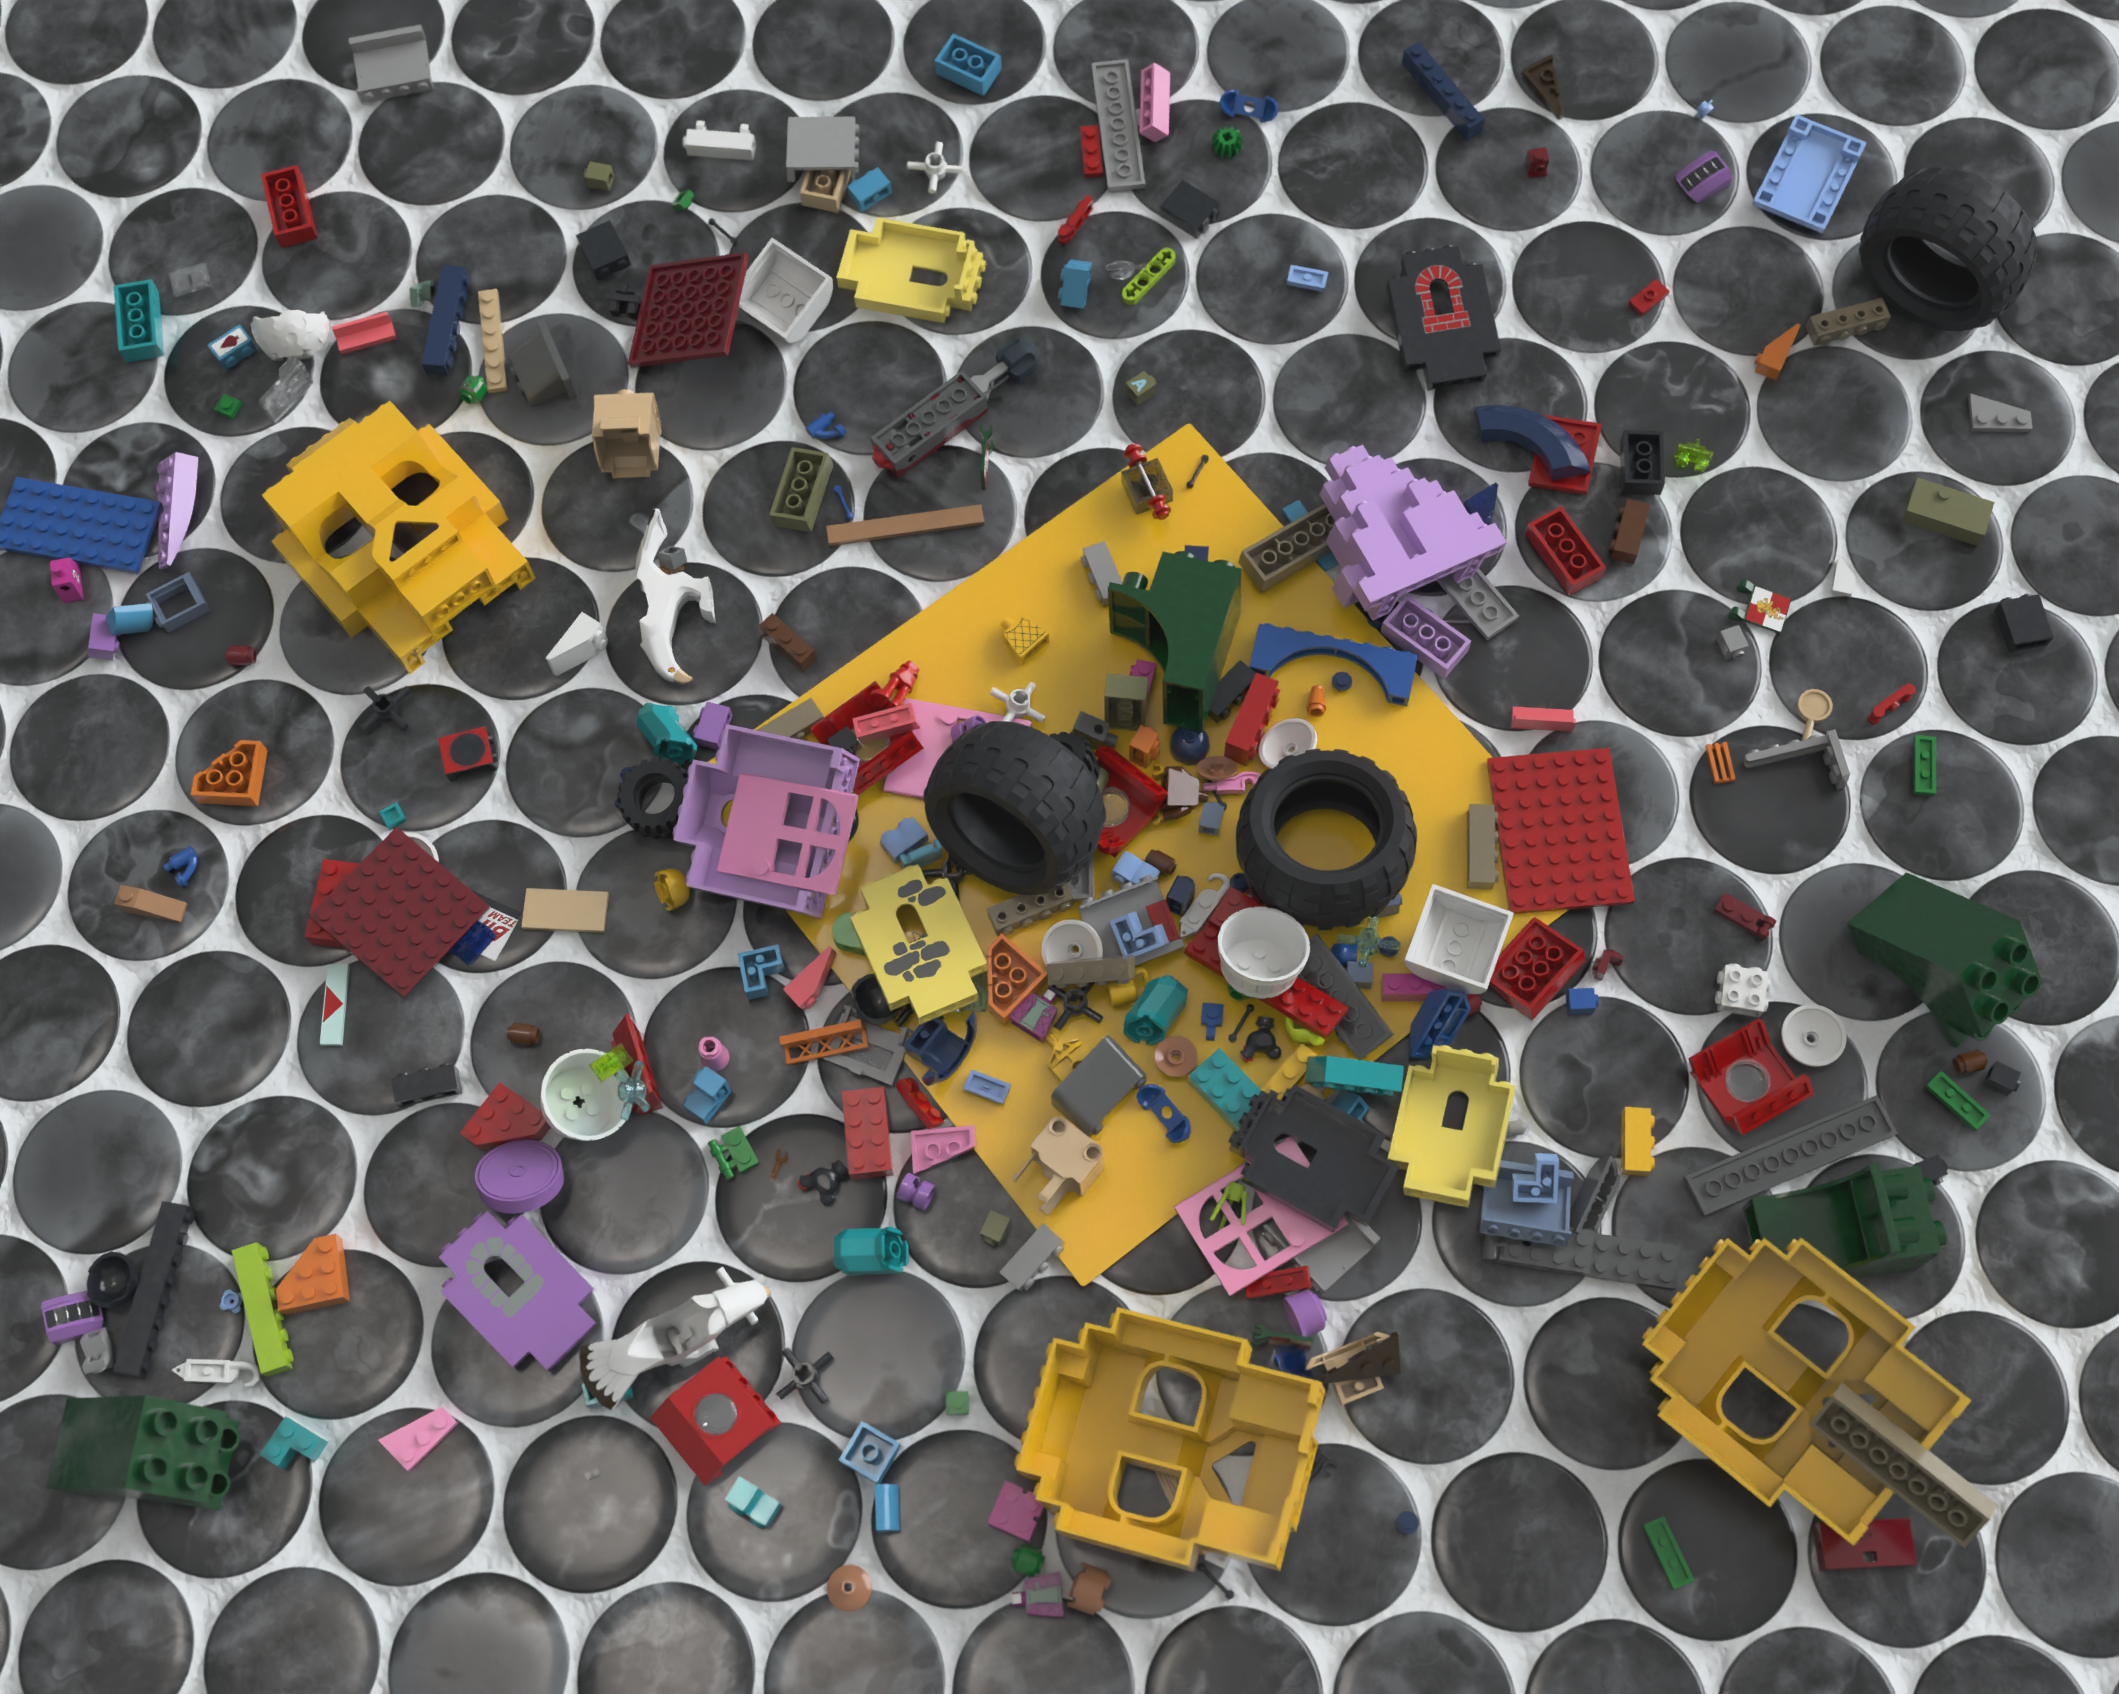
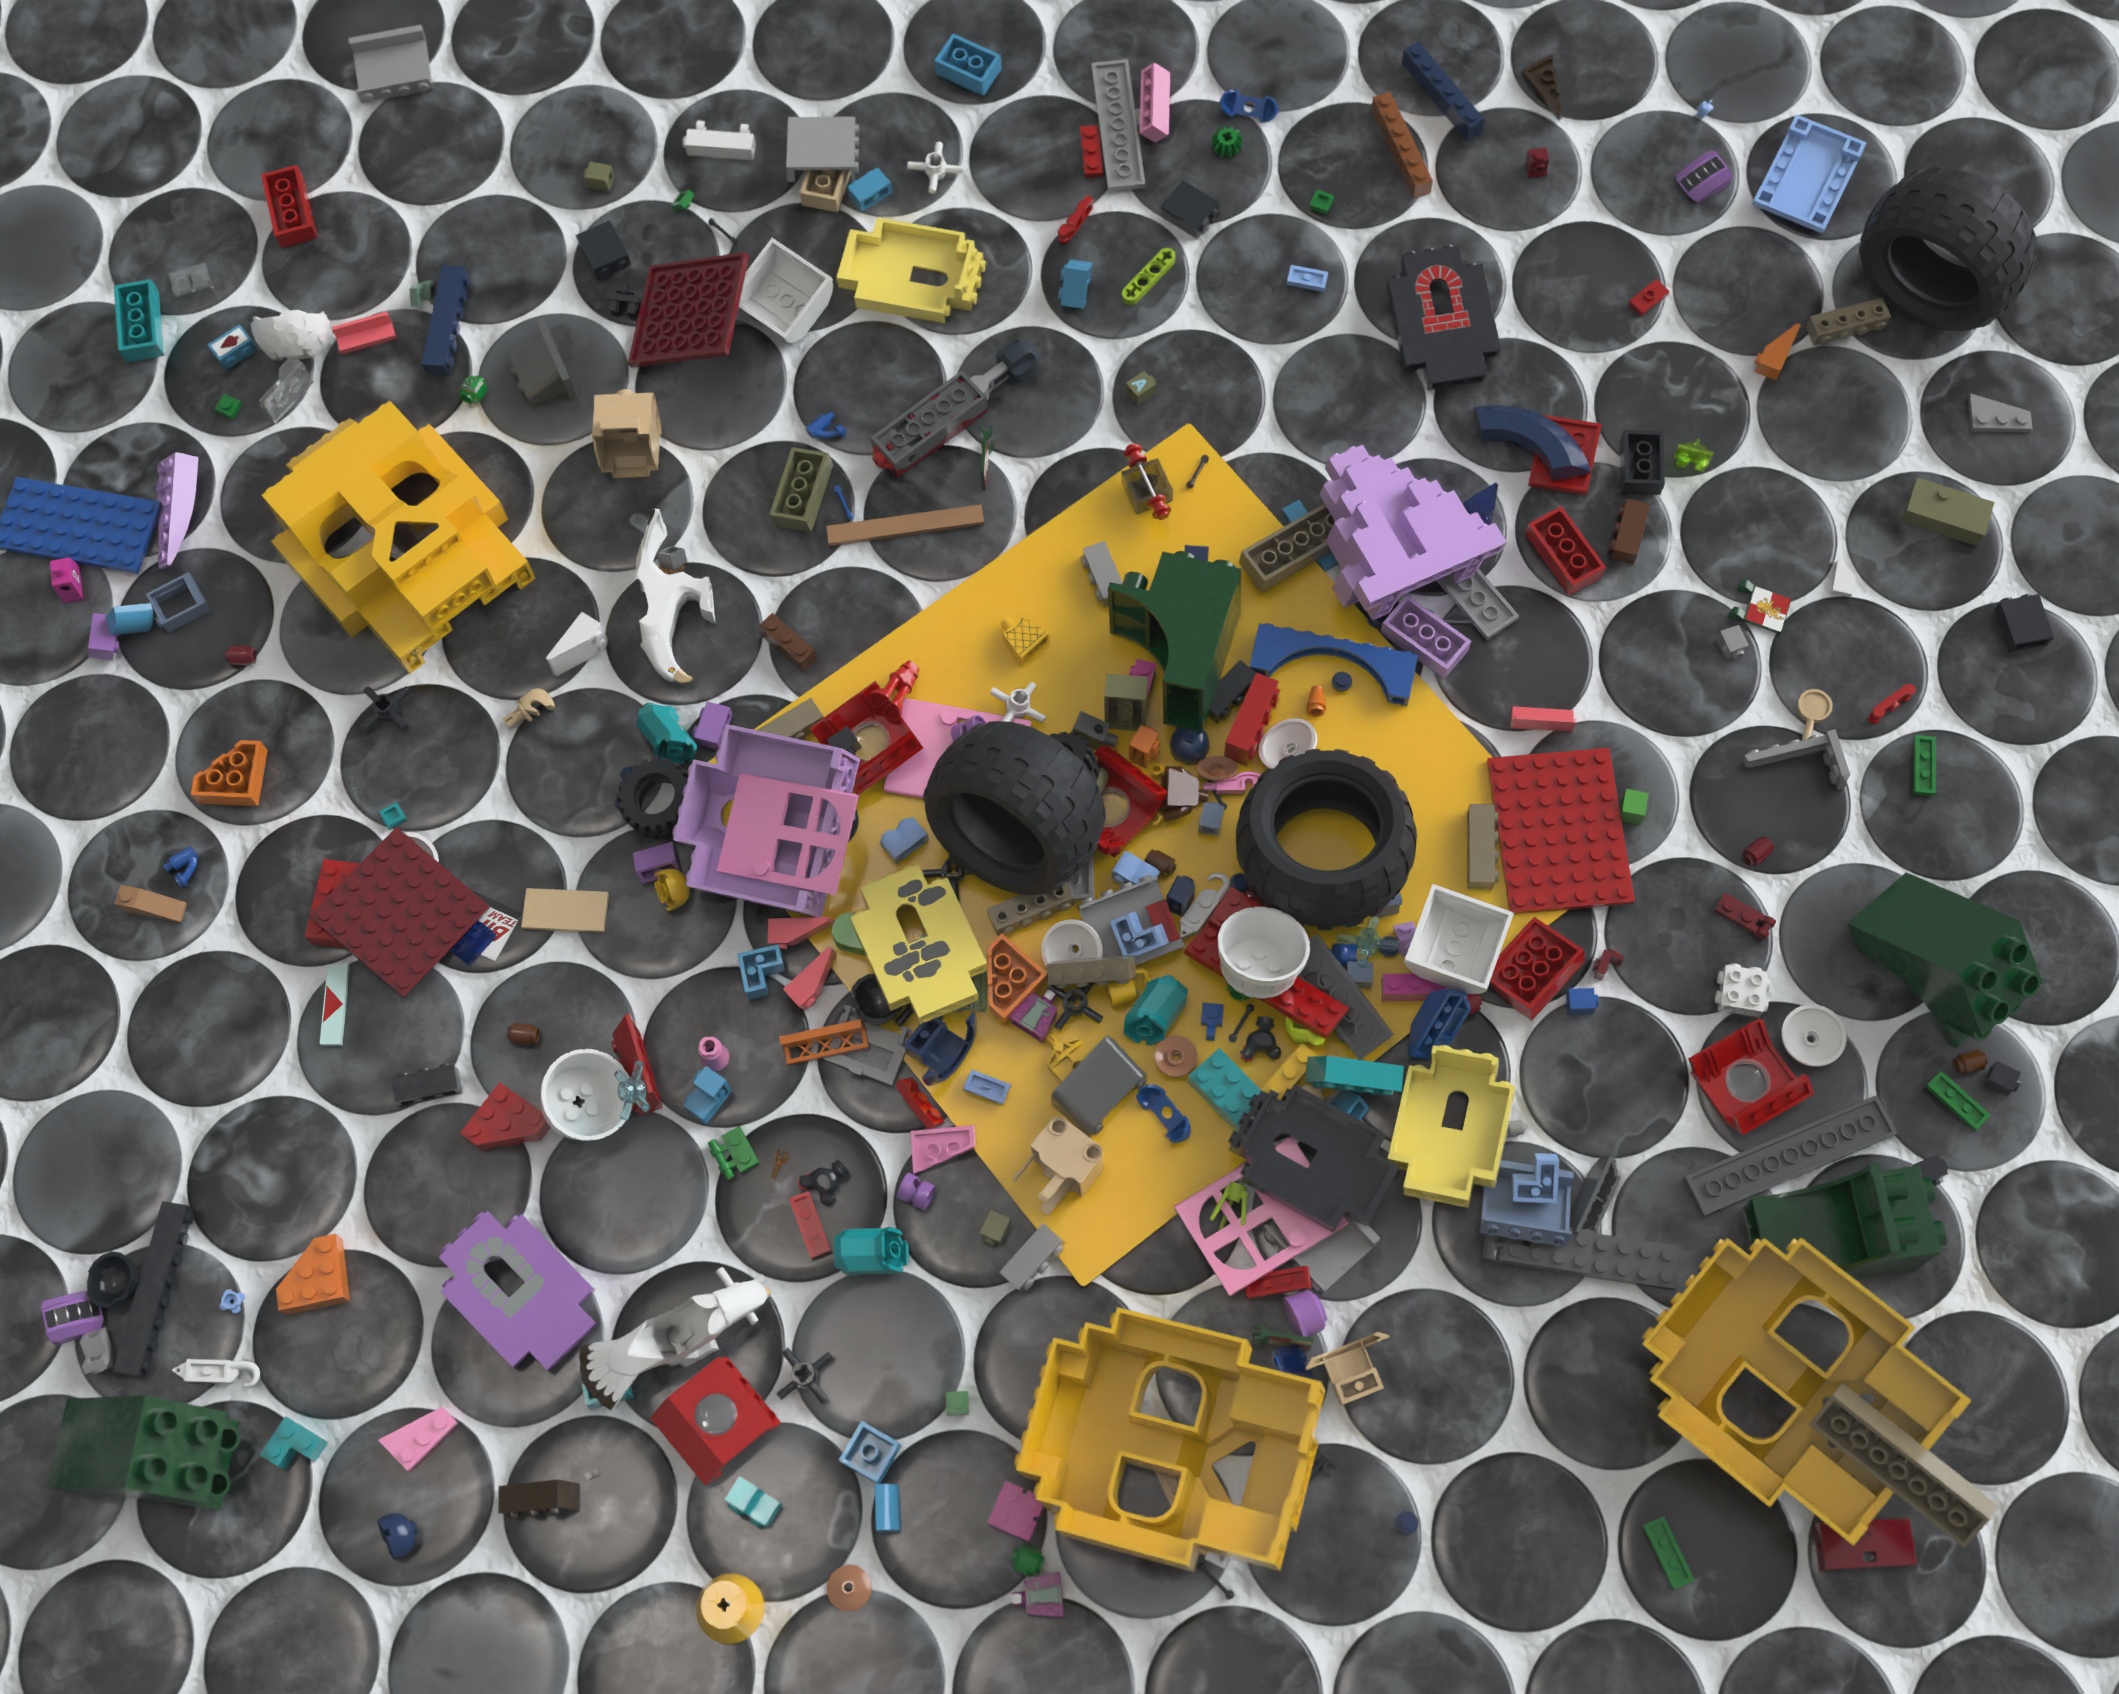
lime brick [231,1242,294,1377] -> none
panel [438,726,499,782] -> none
medium lavender brick [475,1140,564,1214] -> none
tan plate [478,289,508,393] -> none
clear neon green hips [589,1043,634,1083] -> none
red brick [841,1087,894,1180] -> none
coral panel [853,703,920,744] -> none
medium azure container [900,839,942,869] -> none
nougat brick [1067,1562,1112,1615] -> none
clear hand [1105,260,1147,280] -> none
dark brown wing [1322,1331,1401,1384] -> none
yellow brick [1621,1107,1655,1176] -> none
orange tile [1705,742,1736,784] -> none
none -> dark blue cylinder [377,1513,418,1561]
none -> dark brown wedge [498,1479,580,1519]
none -> tan piece [503,688,555,729]
none -> medium lavender brick [633,842,681,884]
none -> yellow cone [696,1573,765,1644]
none -> coral slope [768,917,834,950]
none -> red plate [789,1191,832,1260]
none -> green plate [1309,190,1334,215]
none -> dark orange brick [1371,92,1433,199]
none -> lavender bracket [1393,921,1416,957]
none -> bright green piece [1620,789,1649,825]
none -> dark red brick [1743,836,1774,866]

